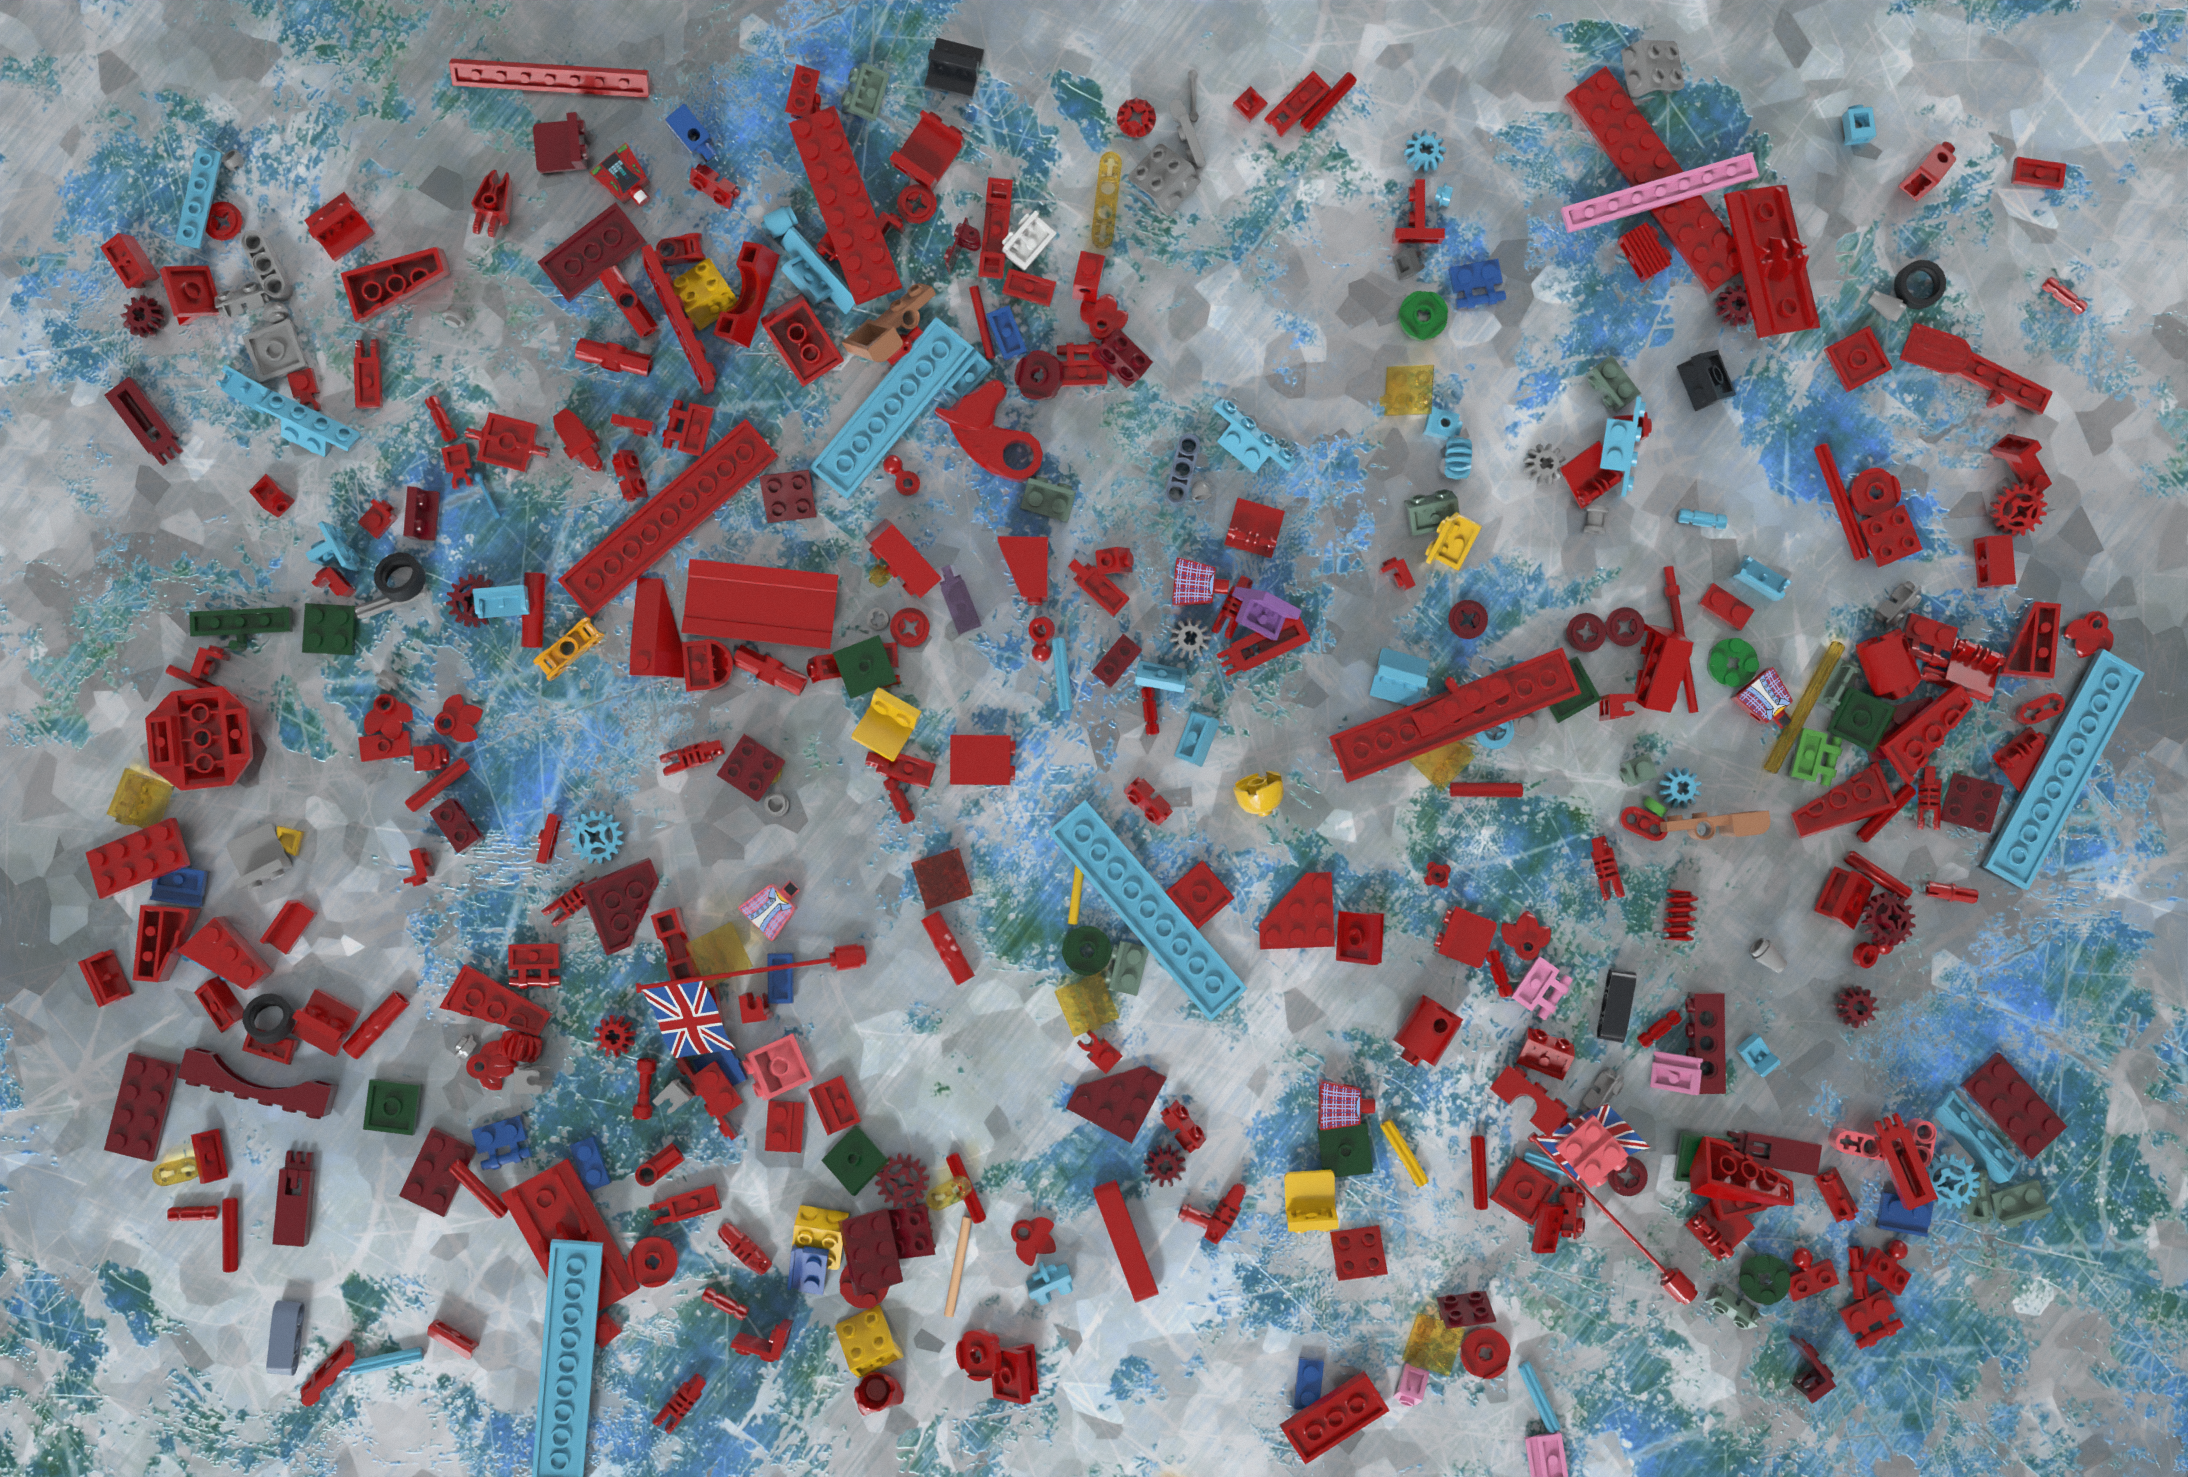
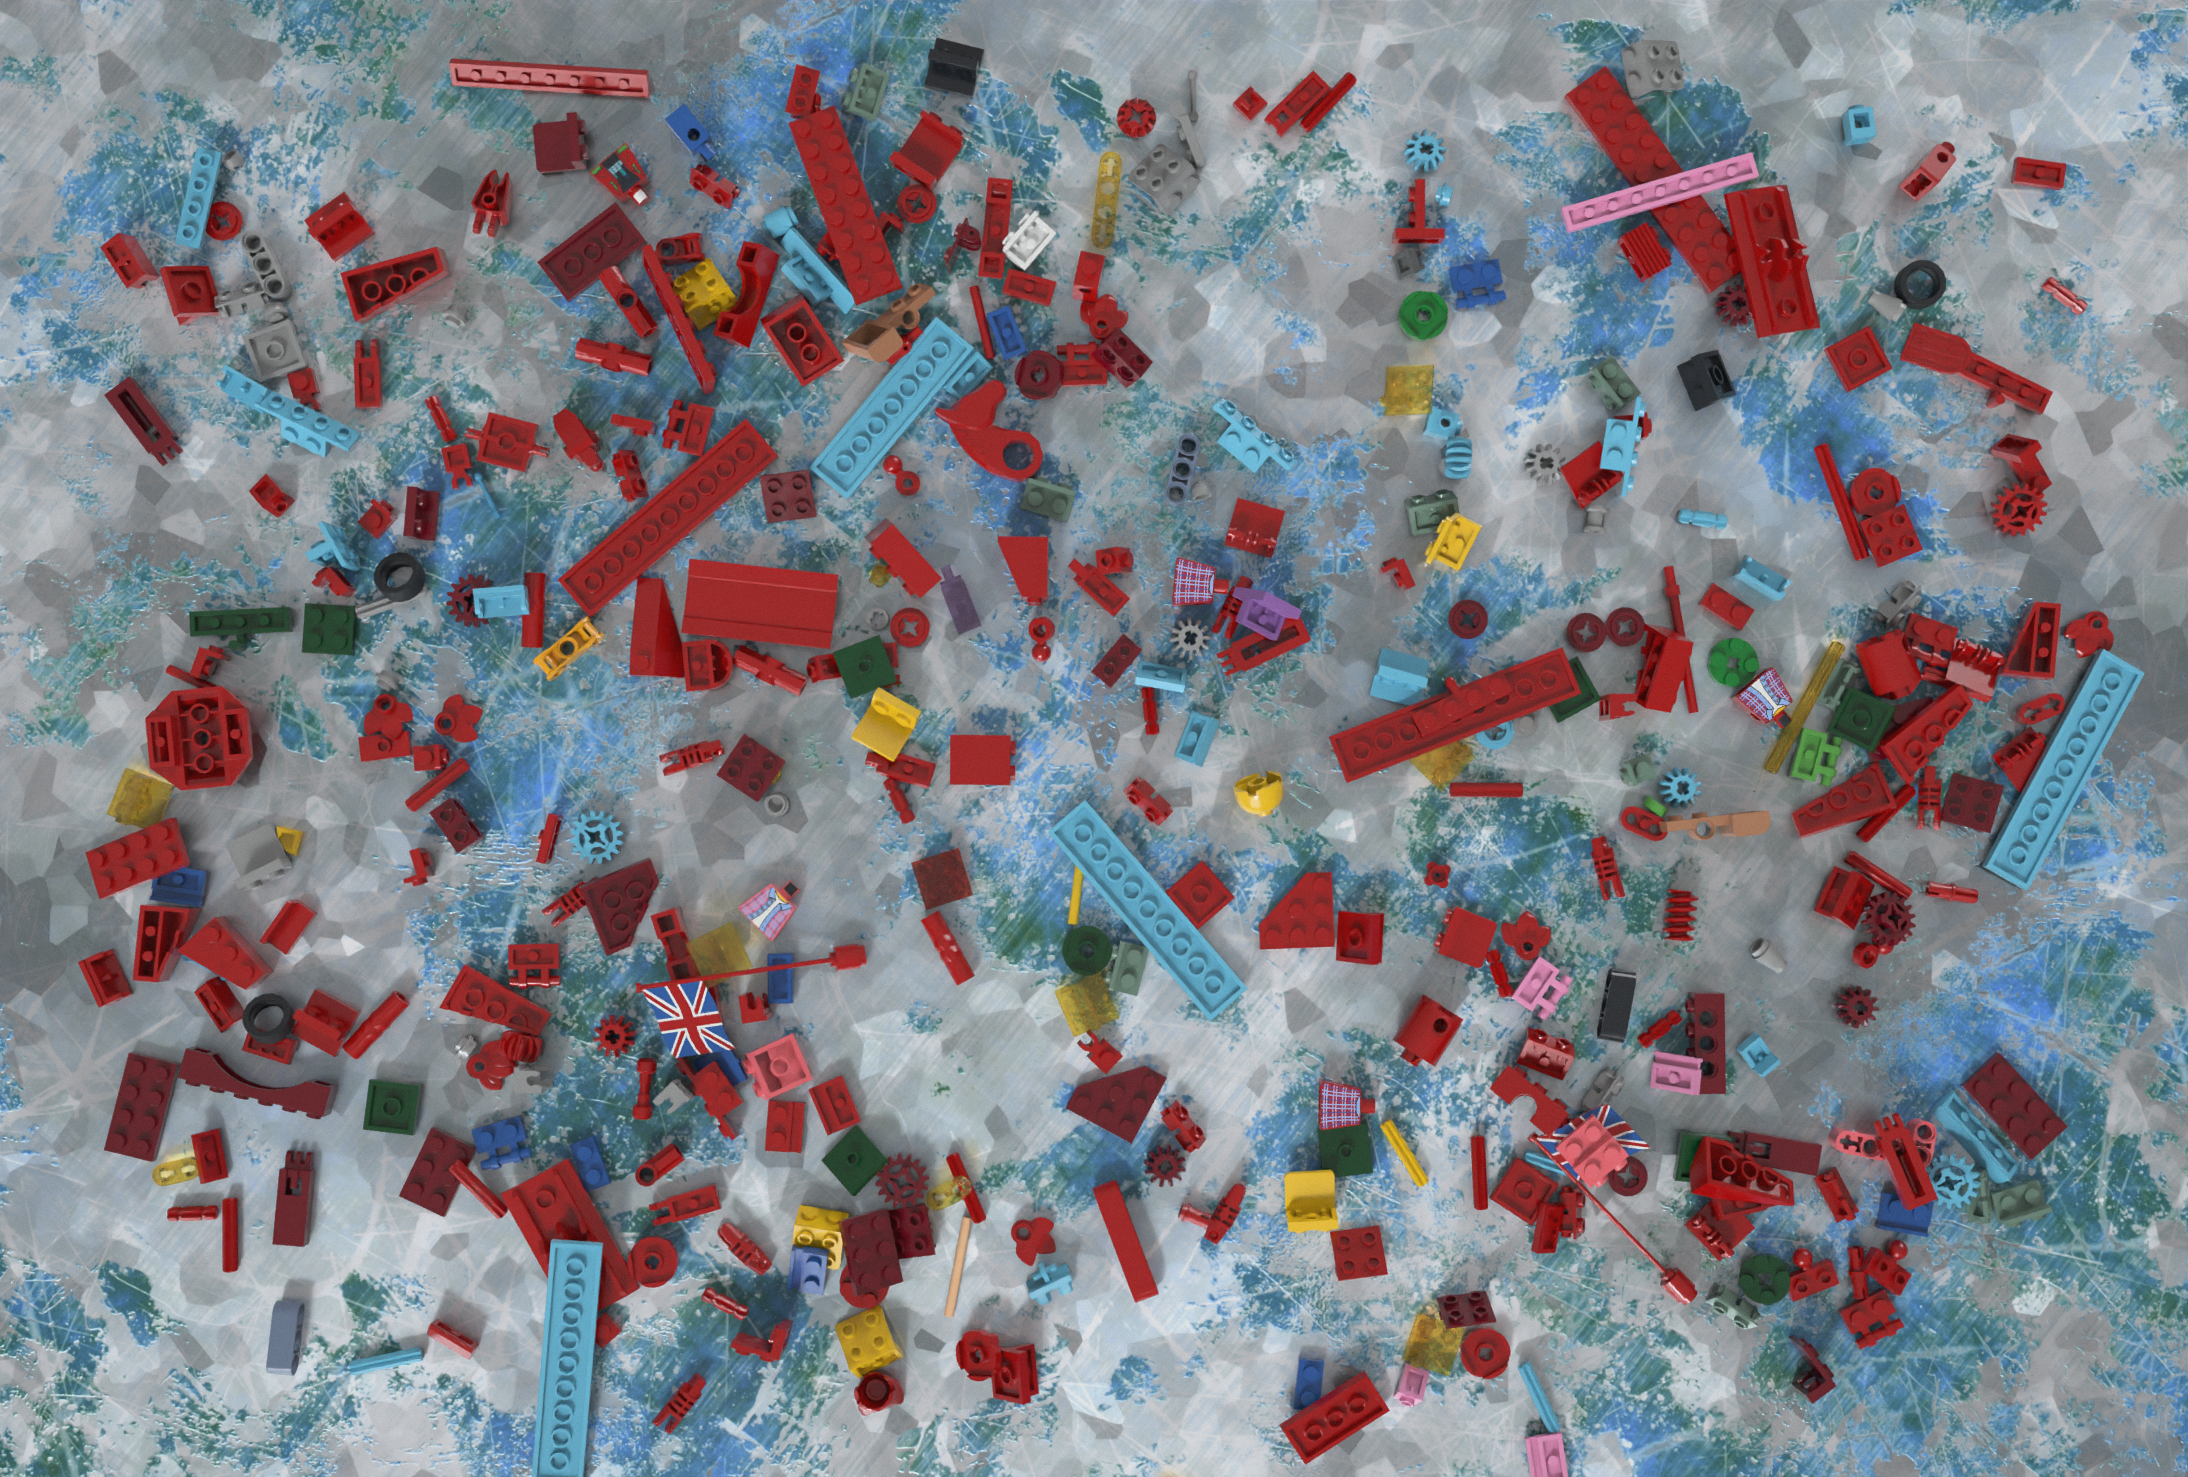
dark red gear [120,295,167,338] -> none
red hinge [300,1340,355,1407] -> none
medium azure axle [1052,637,1072,711] -> none
red hinge [1974,535,2016,588] -> none

